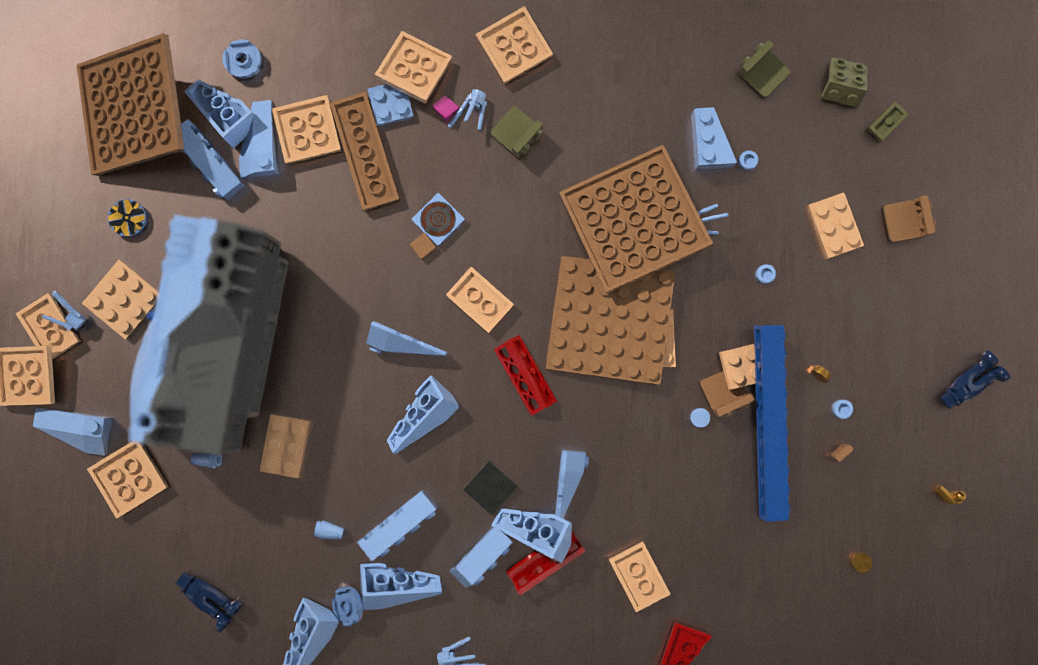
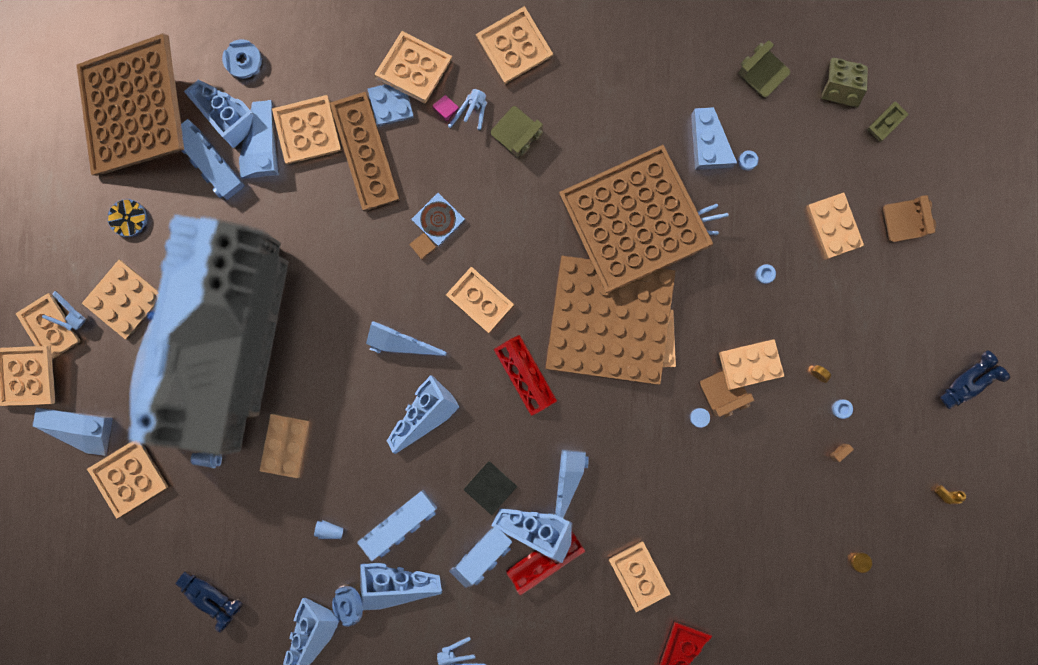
blue brick [754,325,791,522] -> none

